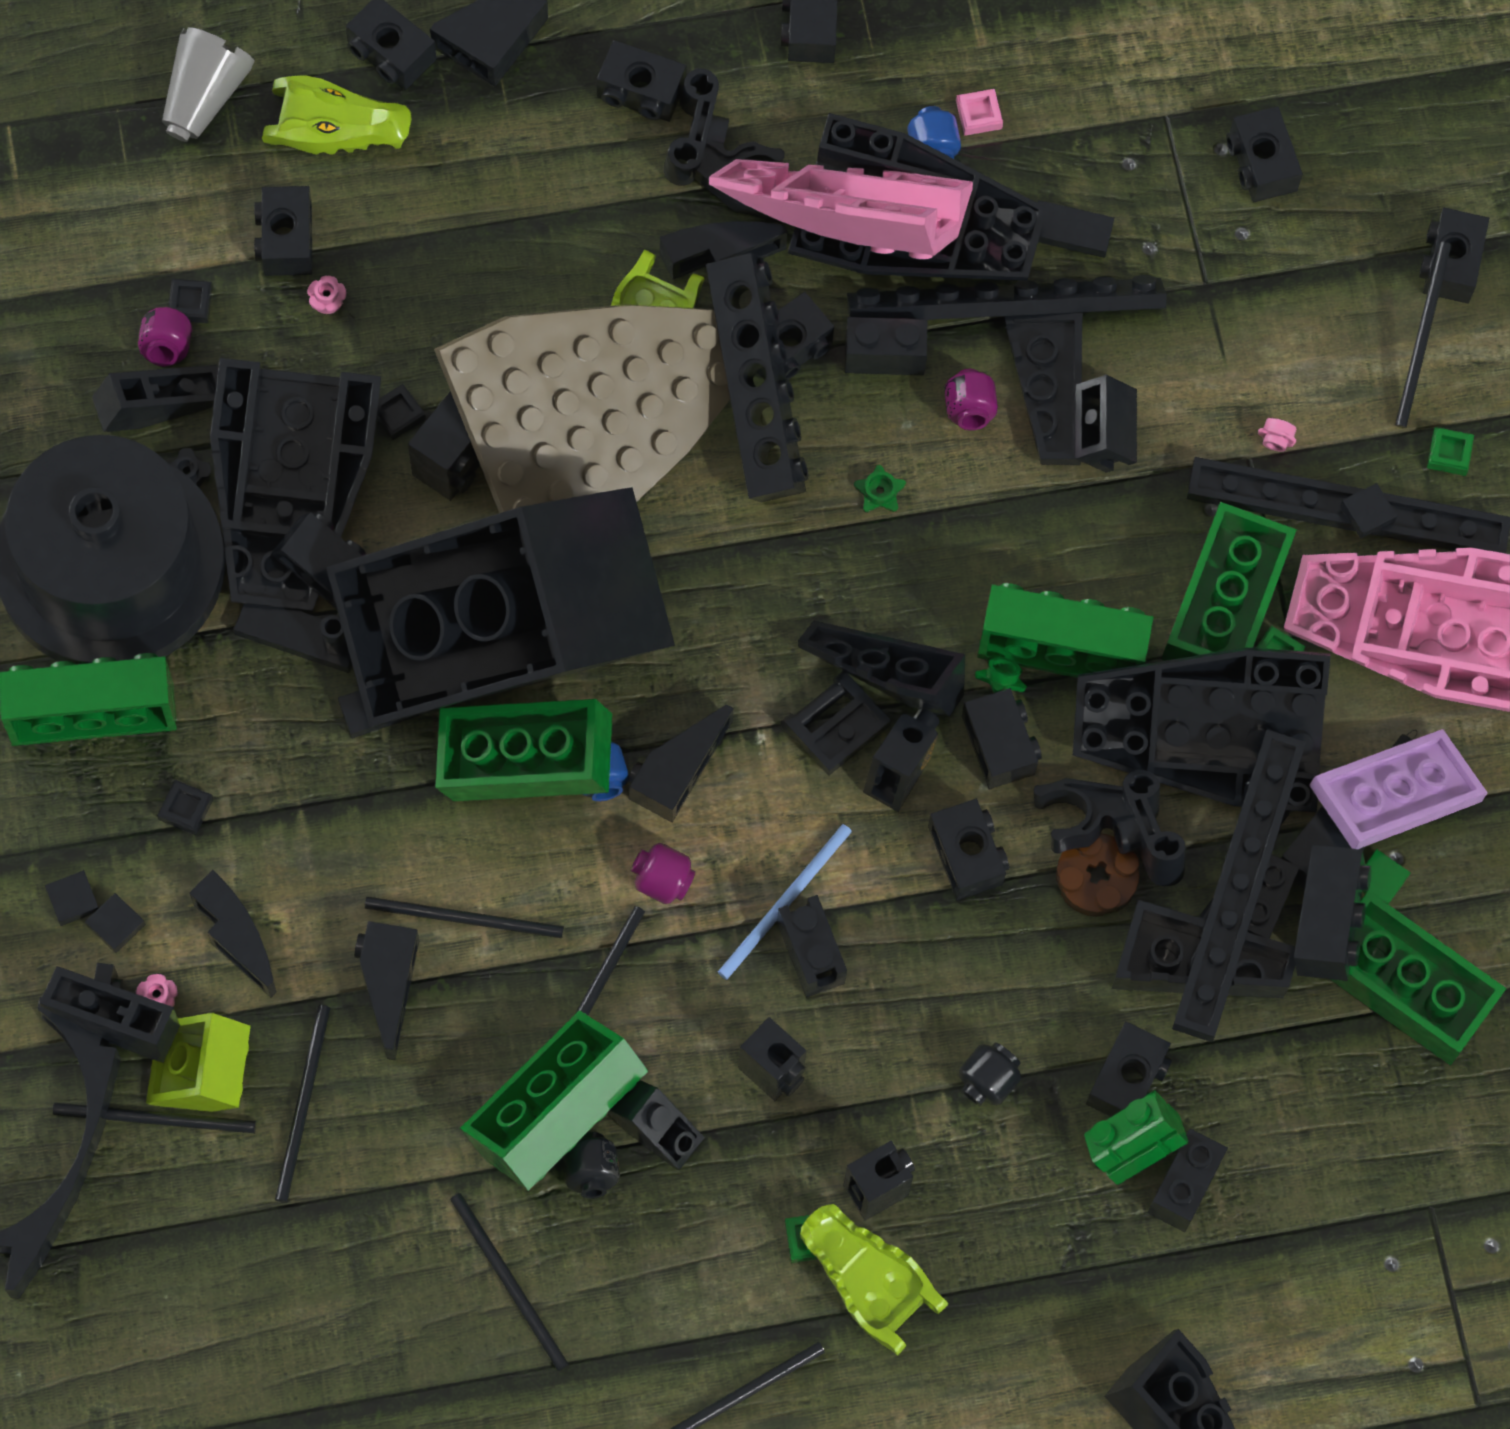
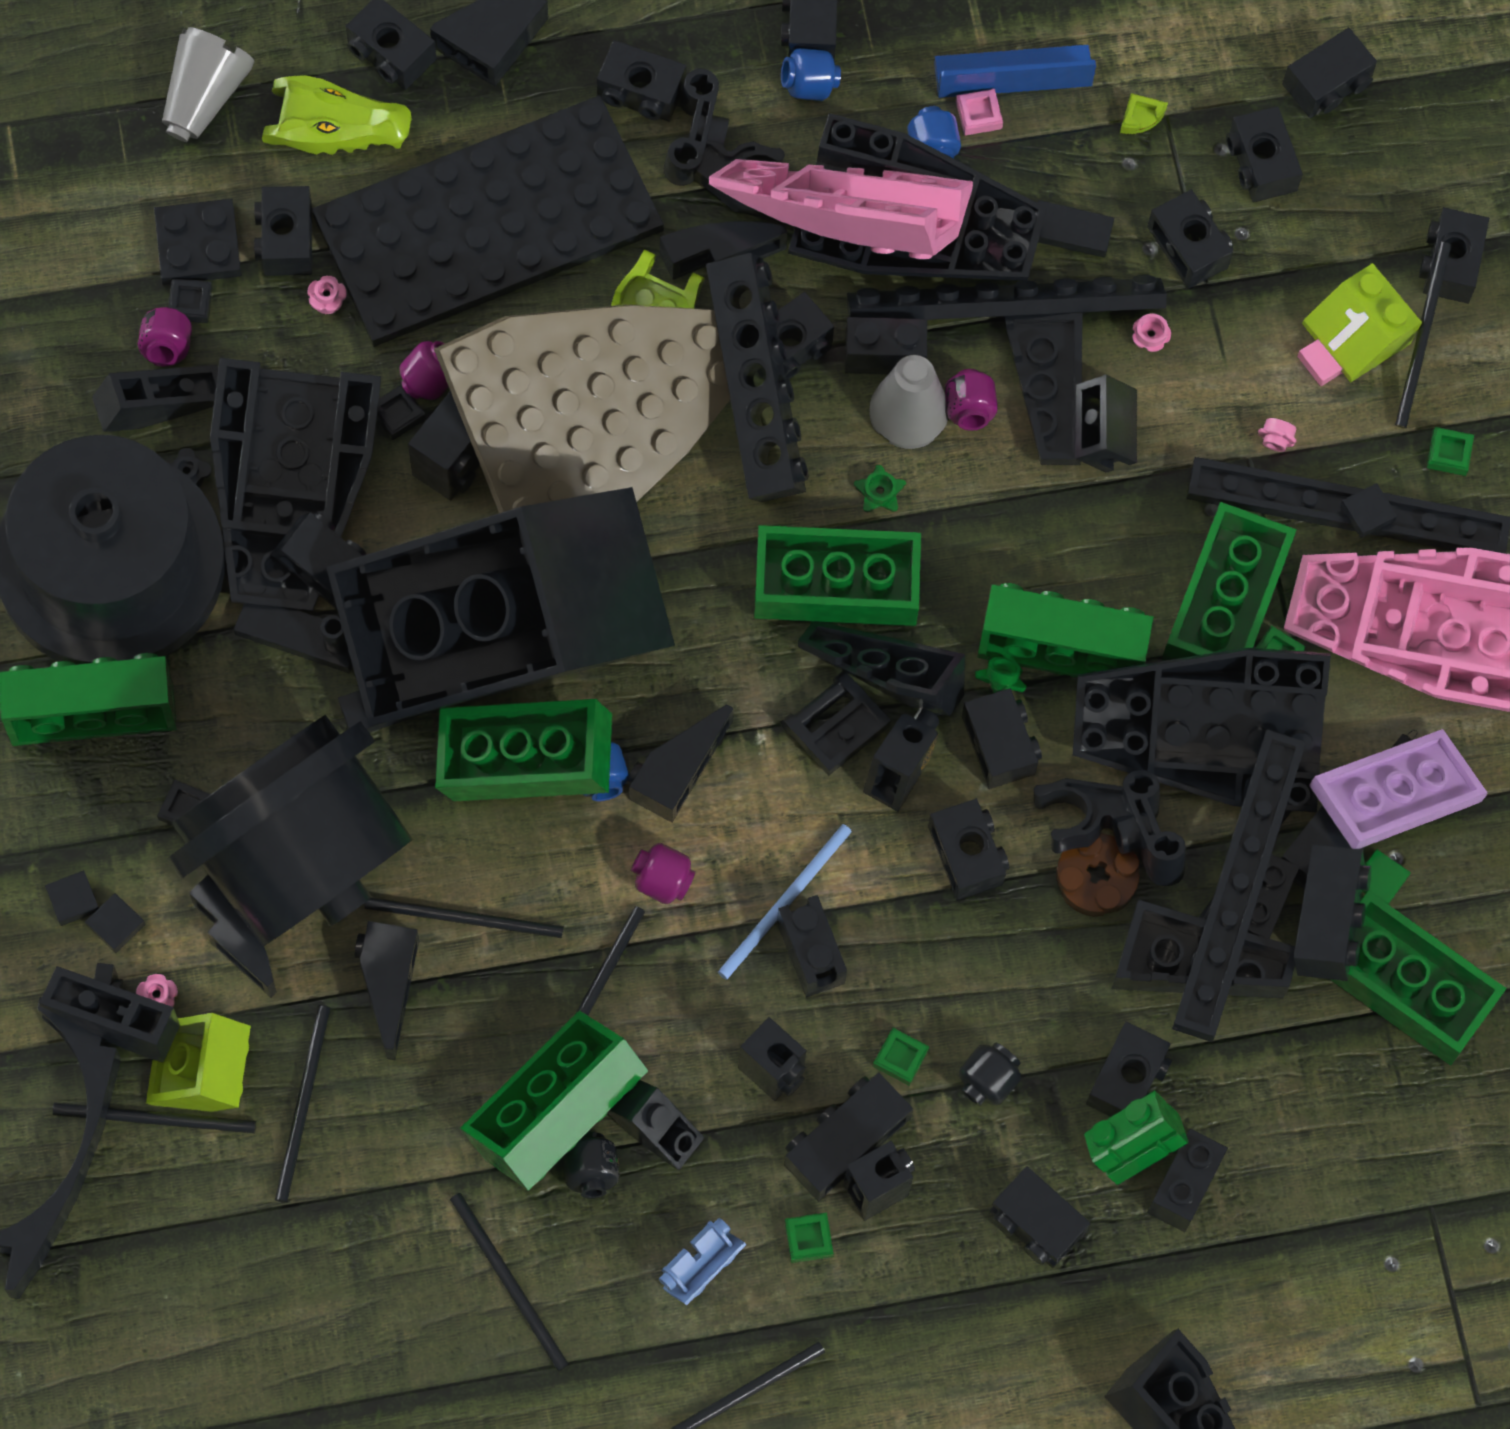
lime animal [800,1204,949,1356] -> none
none -> black plate [154,198,242,285]
none -> black piece [167,715,413,947]
none -> black plate [312,95,664,347]
none -> magenta head [399,341,449,400]
none -> medium blue hinge [659,1218,746,1305]
none -> green brick [754,525,921,626]
none -> blue head [781,48,841,101]
none -> black brick [784,1072,913,1202]
none -> light grey cone [869,355,948,449]
none -> green tile [872,1028,930,1086]
none -> blue panel [934,45,1096,98]
none -> black brick [990,1166,1091,1268]
none -> lime tile [1120,93,1168,134]
none -> bright pink plate [1132,314,1171,352]
none -> black brick [1147,189,1233,289]
none -> black brick [1282,27,1377,119]
none -> bright pink tile [1297,339,1342,386]
none -> lime slope [1302,263,1422,383]

